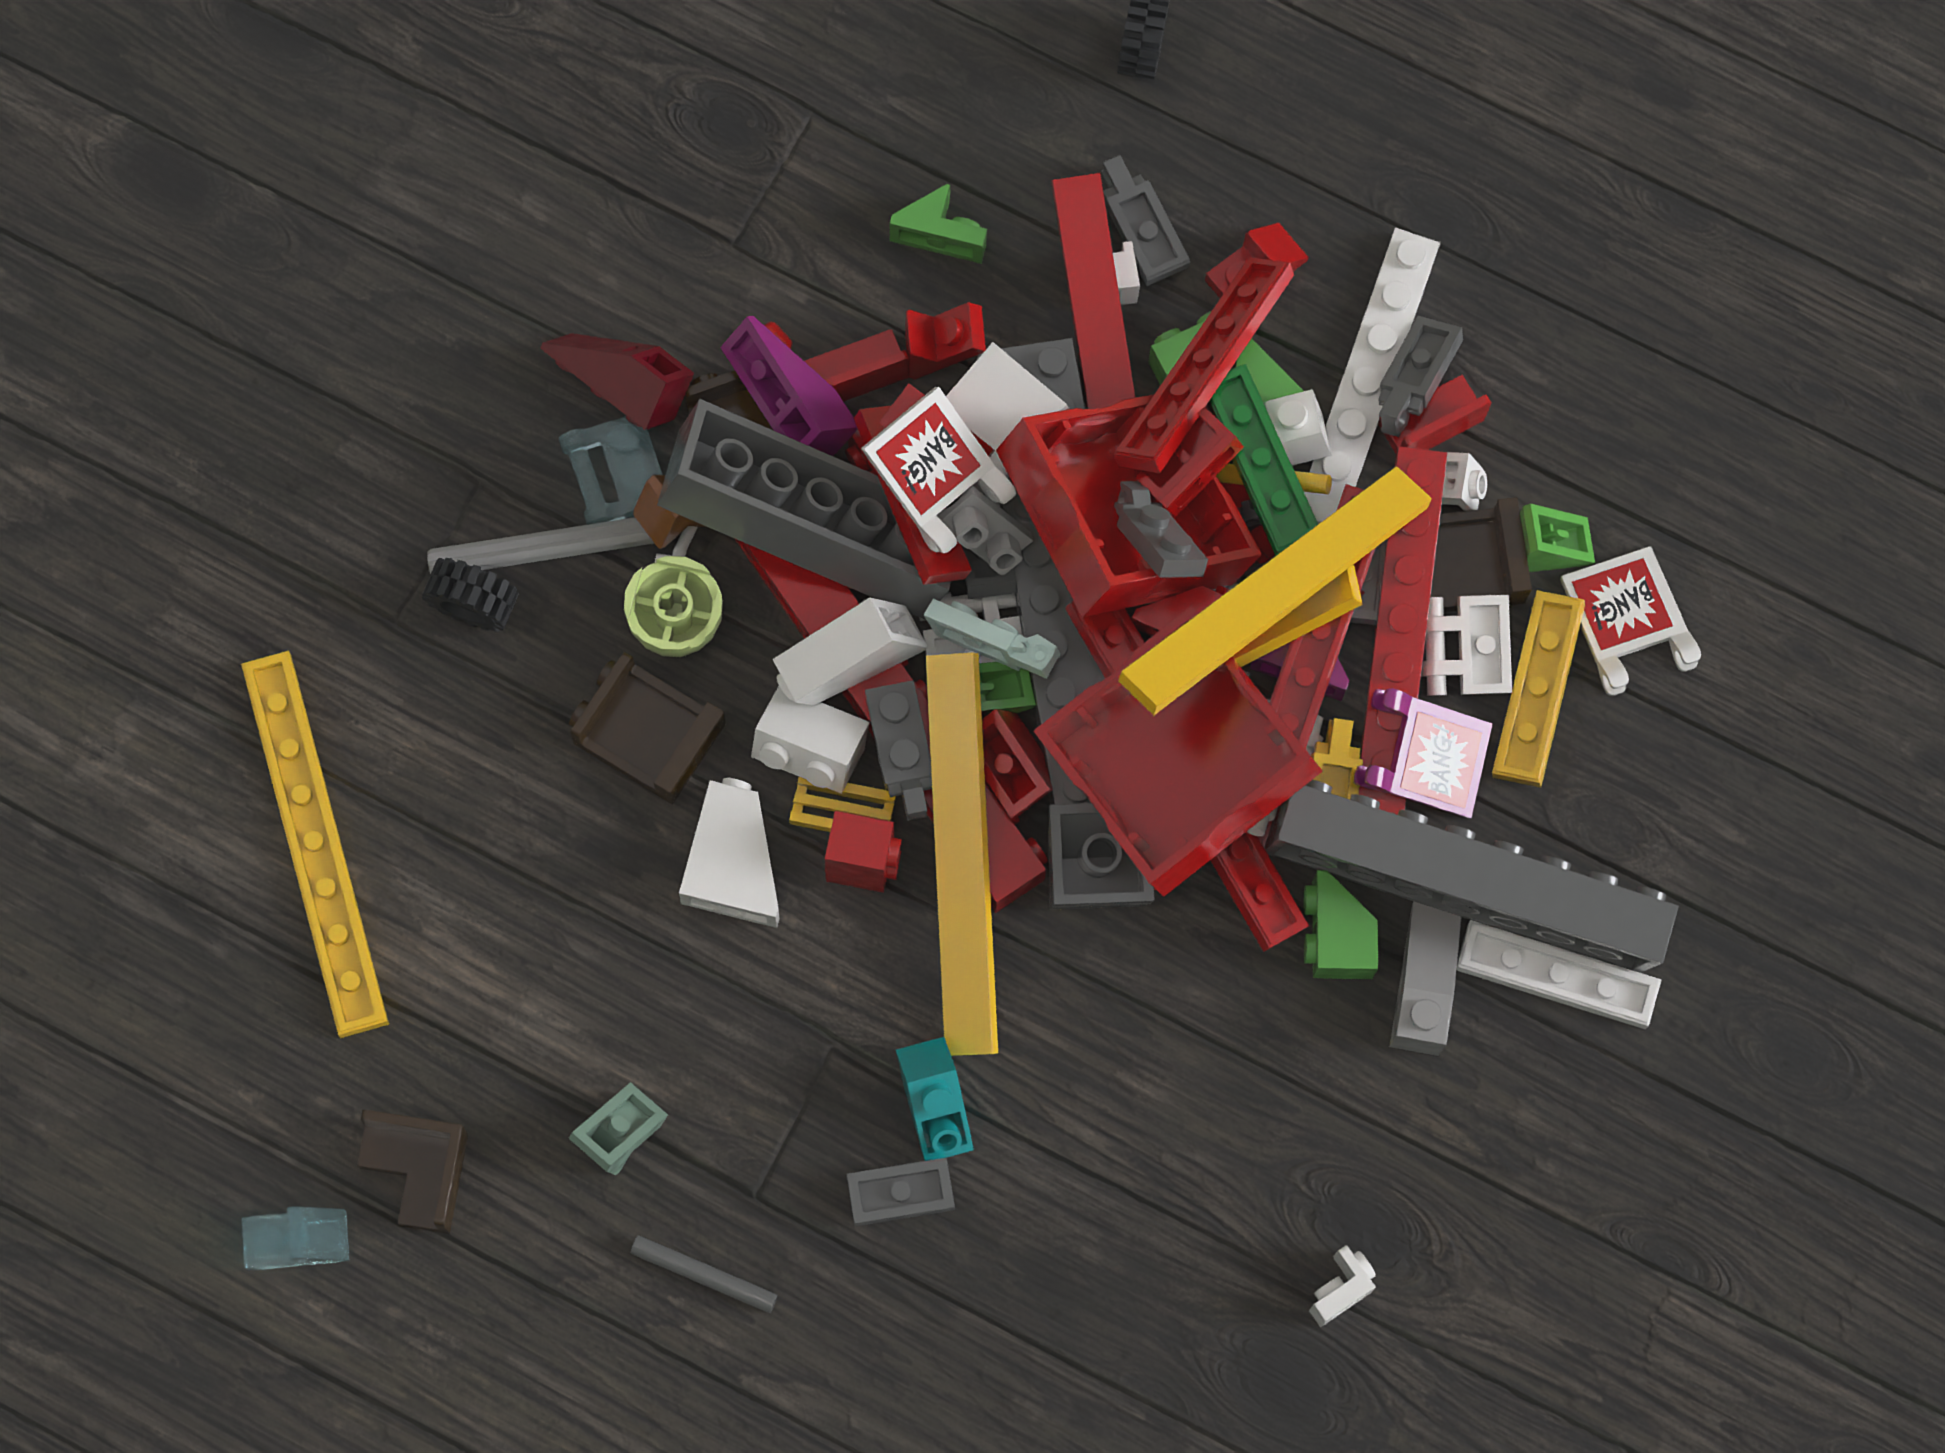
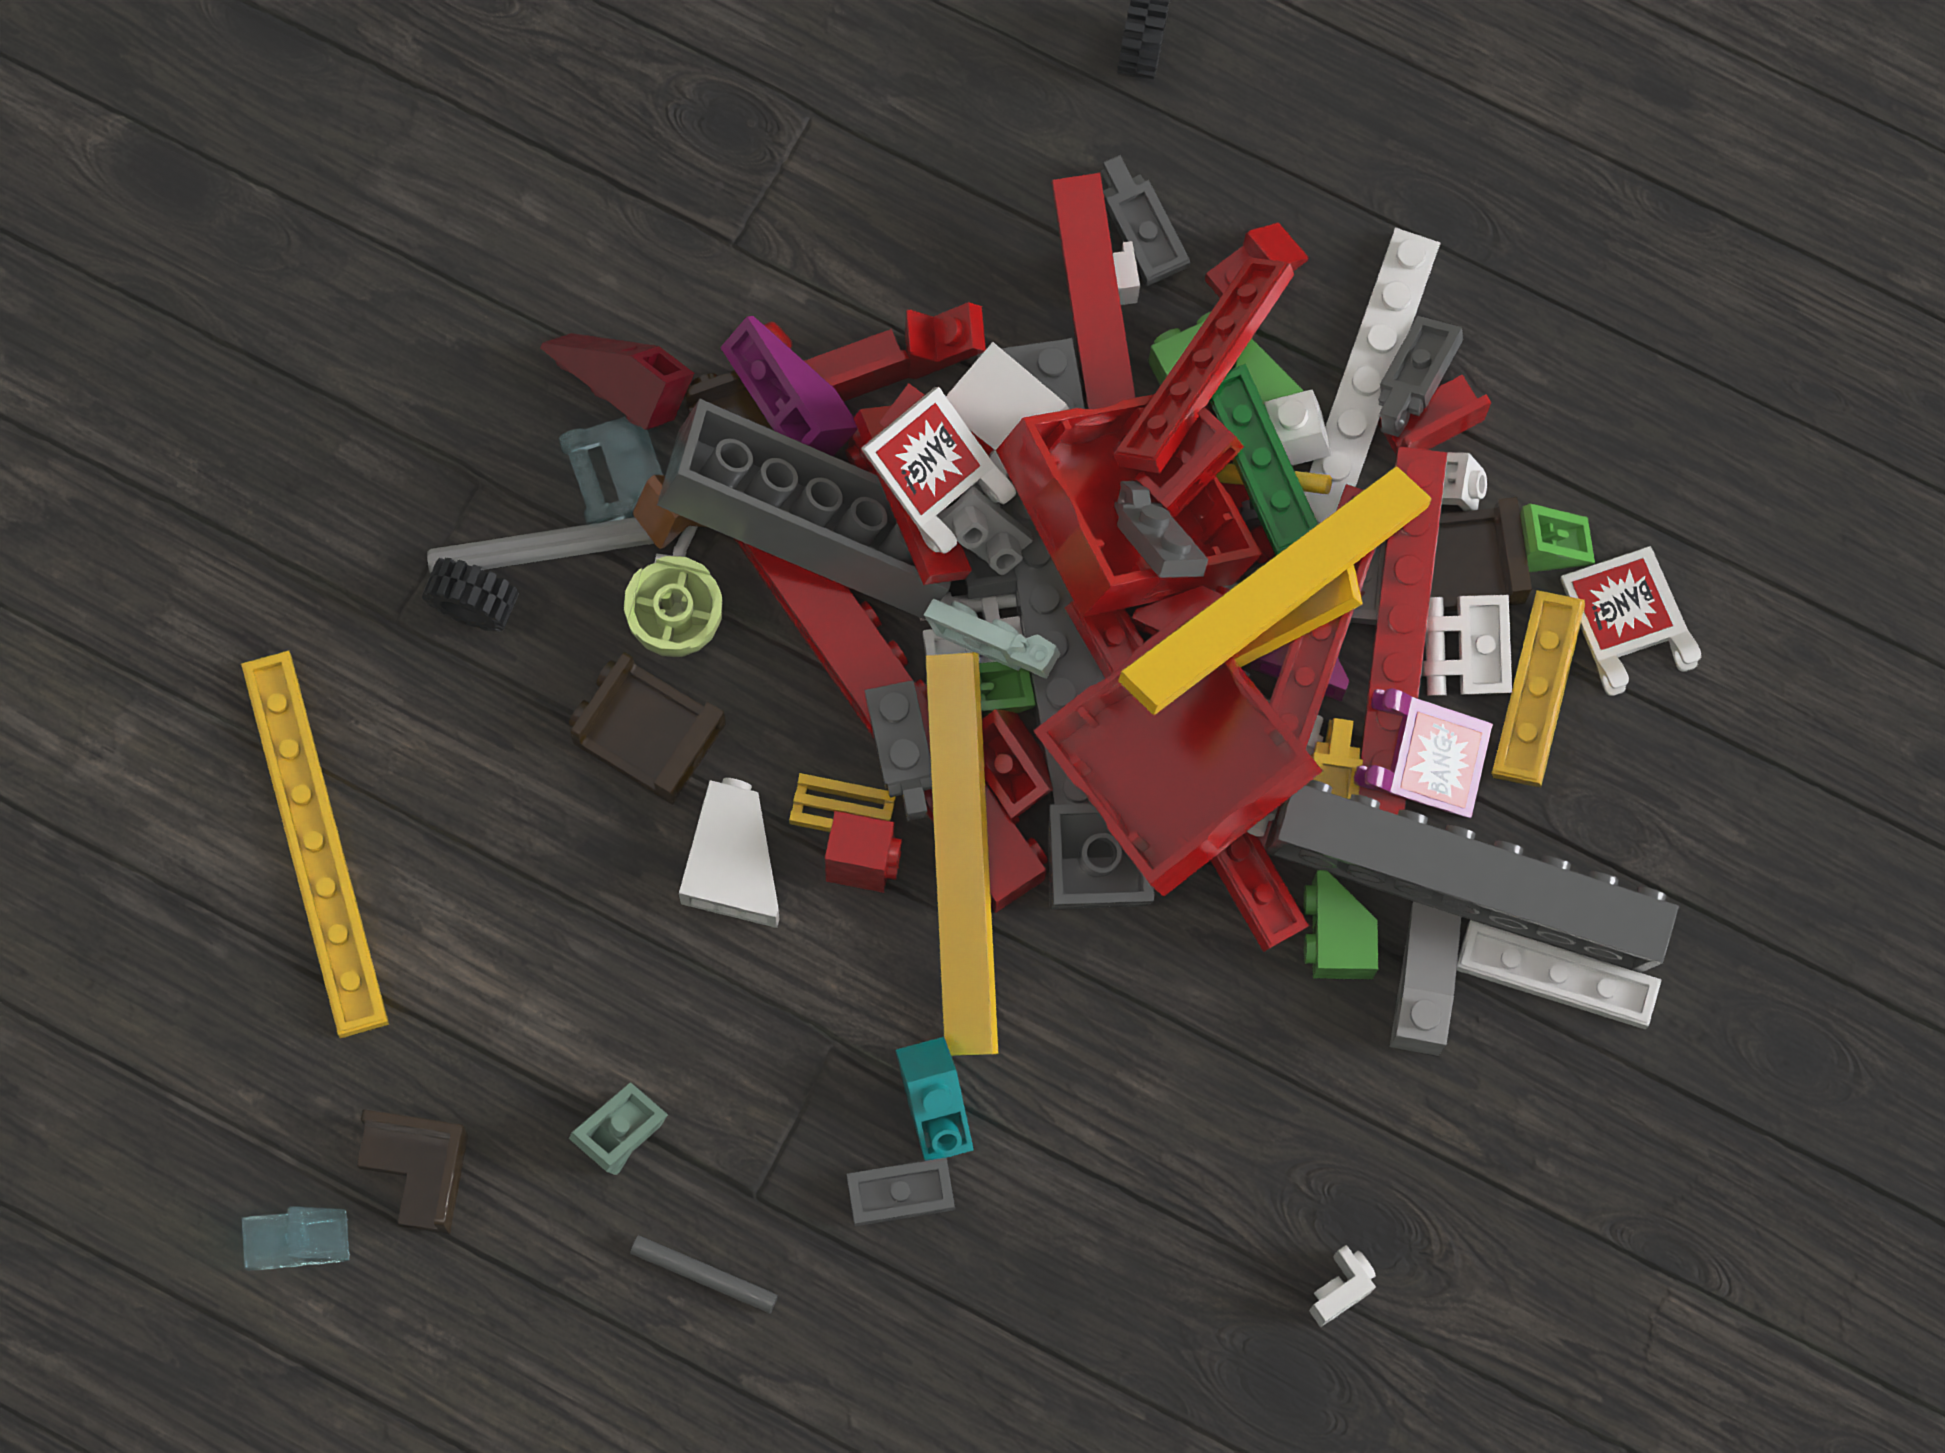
white brick [751,686,870,794] -> none
white slope [773,598,928,705] -> none
bright green slope [890,184,987,264] -> none

